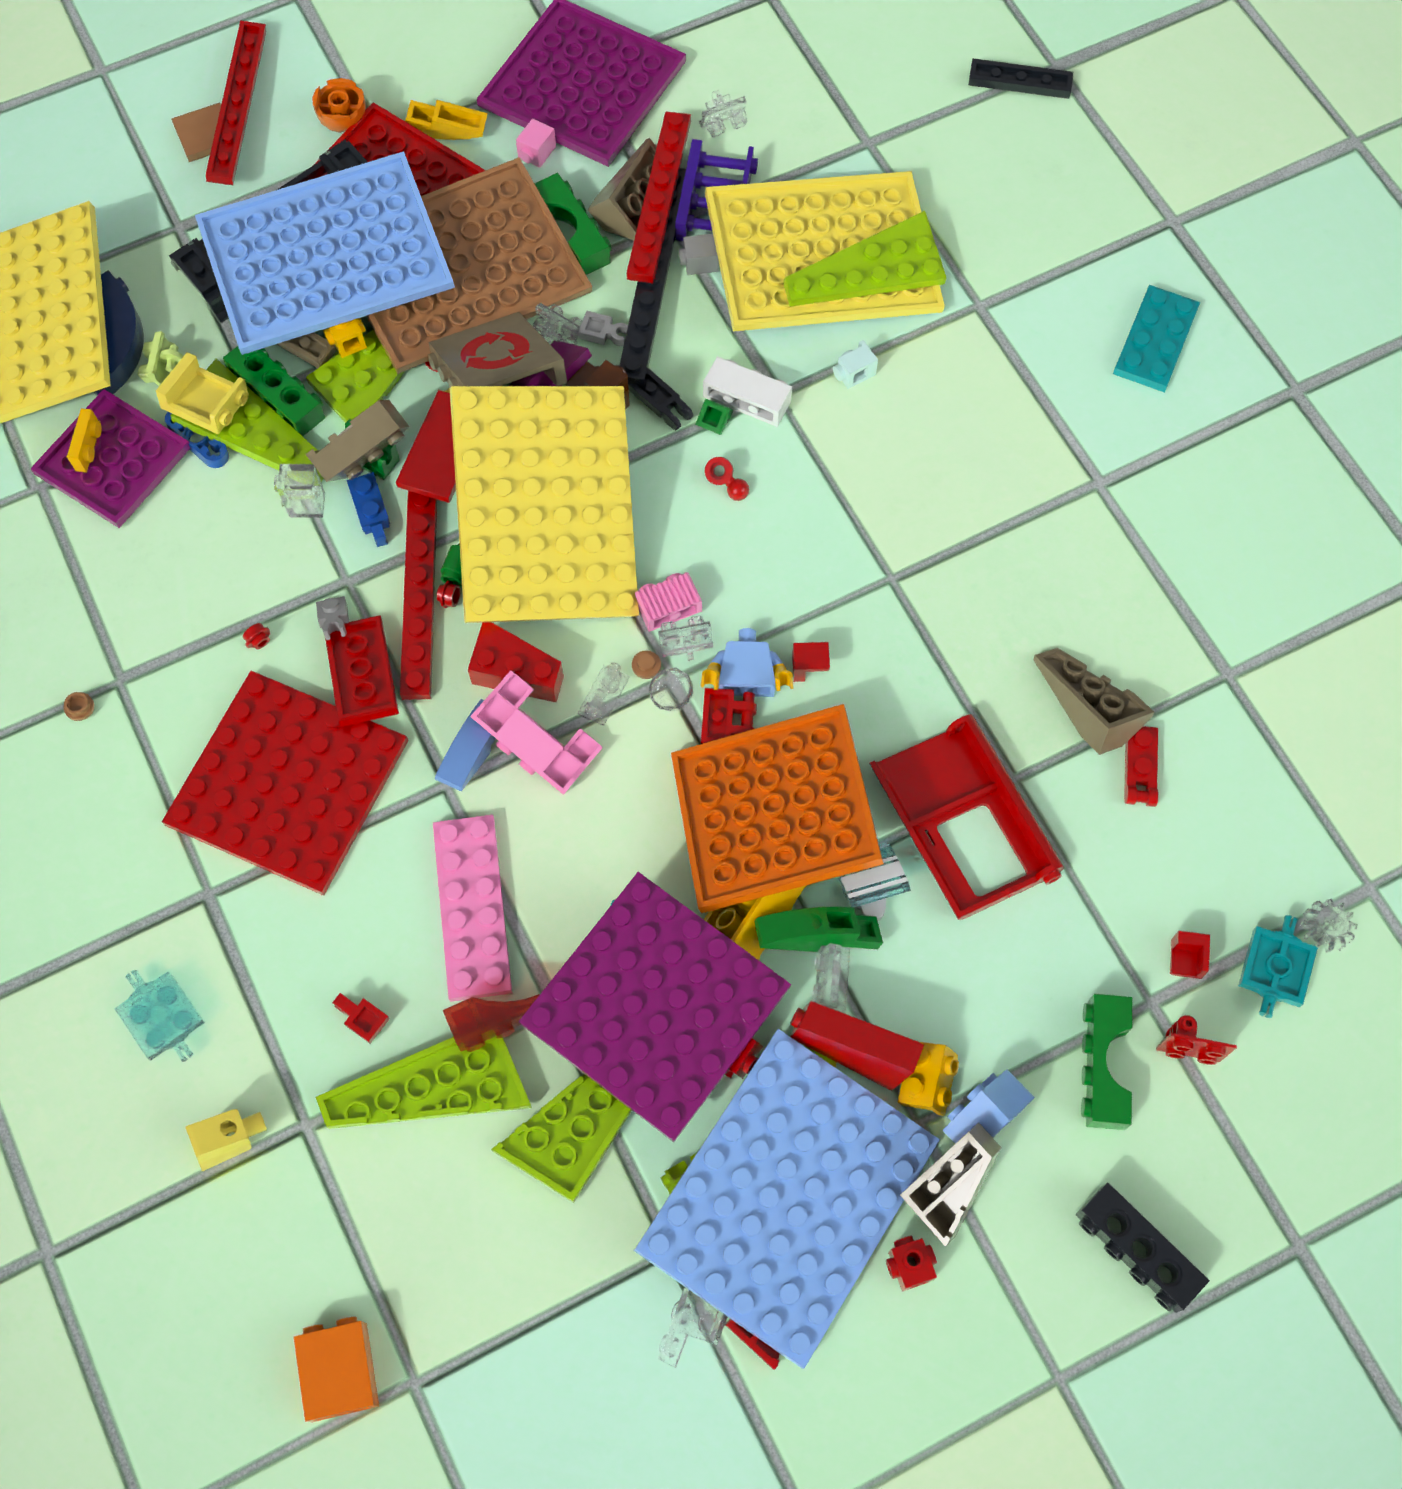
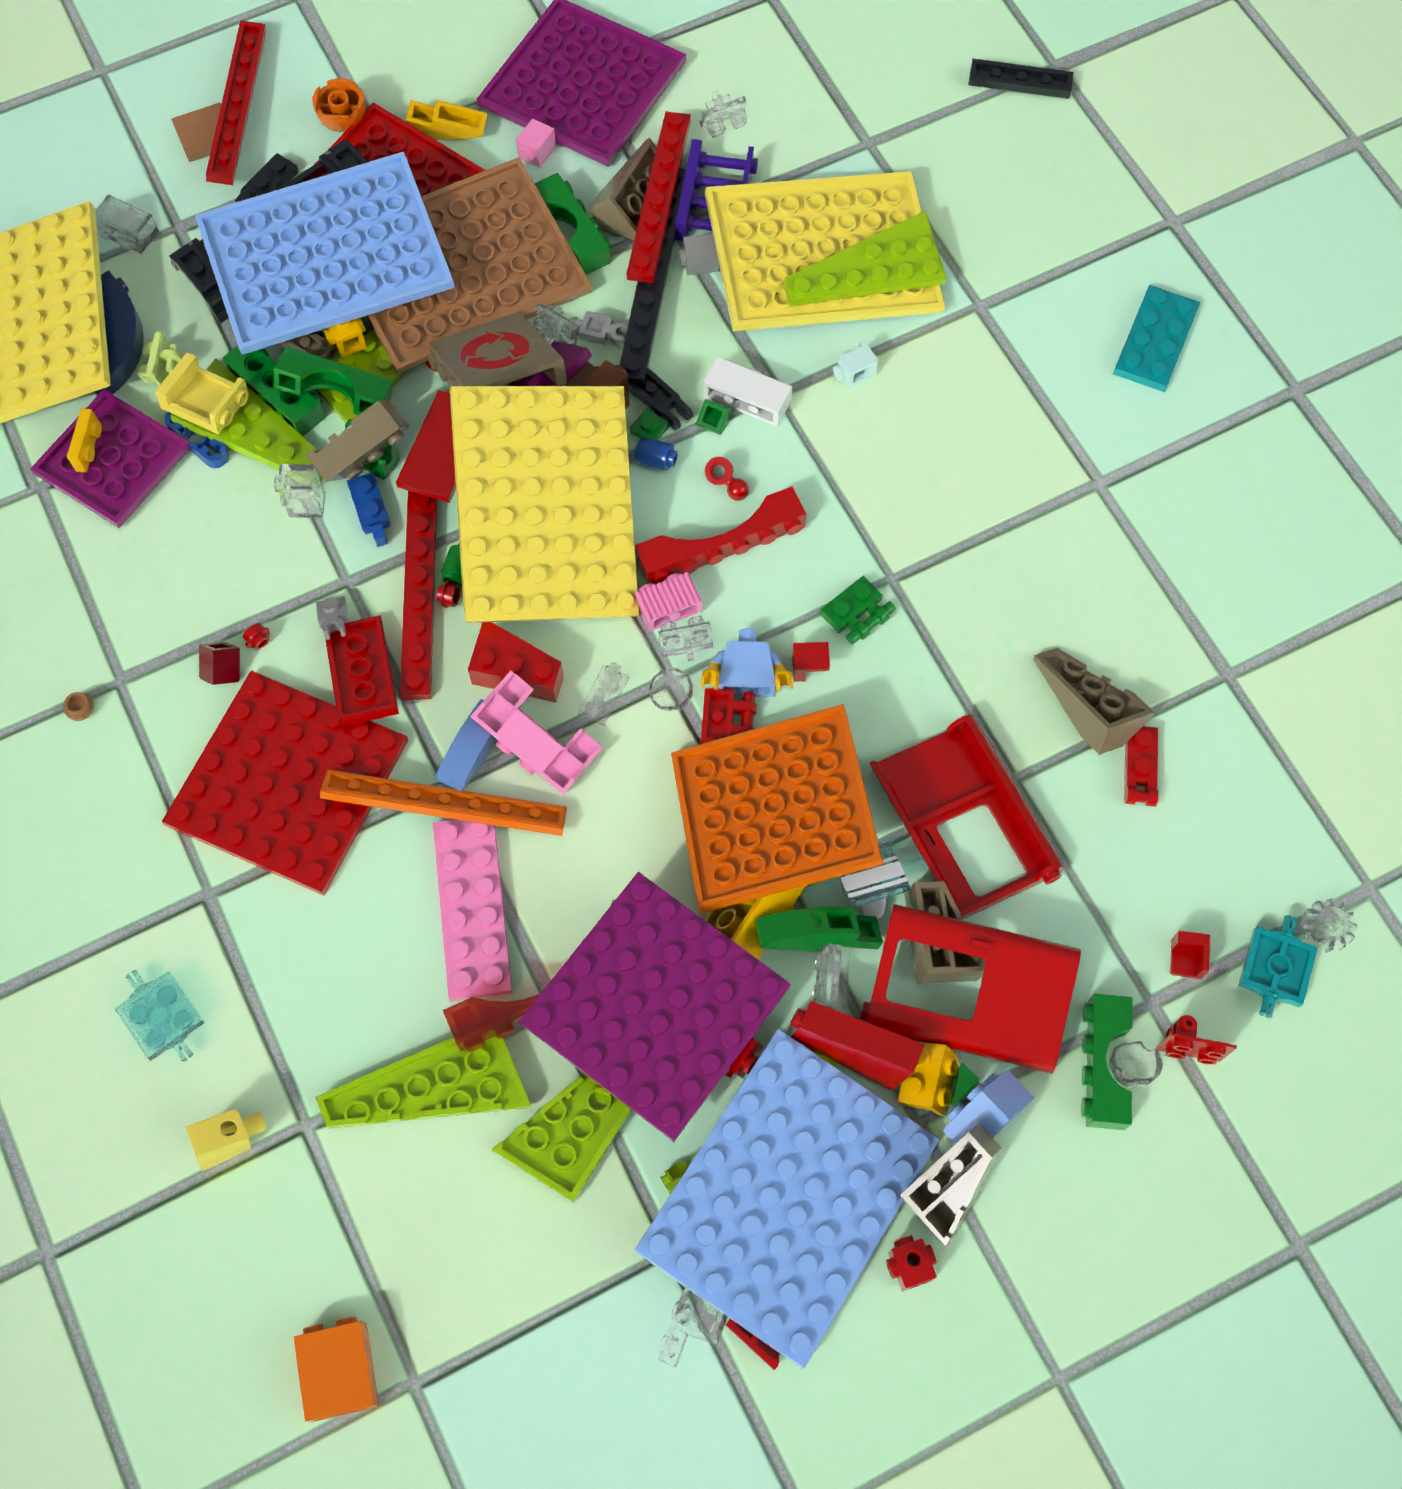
red plate [332,993,390,1044] -> none
medium nougat plate [632,651,661,679] -> none
black brick [1075,1182,1210,1313] -> none
none -> clear brick [95,194,159,254]
none -> dark red panel [199,642,240,685]
none -> black hinge [235,153,298,202]
none -> green arch [274,346,393,415]
none -> orange tile [320,769,567,836]
none -> green plate [630,408,669,440]
none -> blue brick [634,438,678,471]
none -> red arch [635,486,806,584]
none -> green plate [820,576,896,645]
none -> red piece [860,904,1081,1074]
none -> dark tan wedge [904,881,985,984]
none -> green slope [950,1063,979,1108]
none -> clear hair [1109,1041,1163,1089]

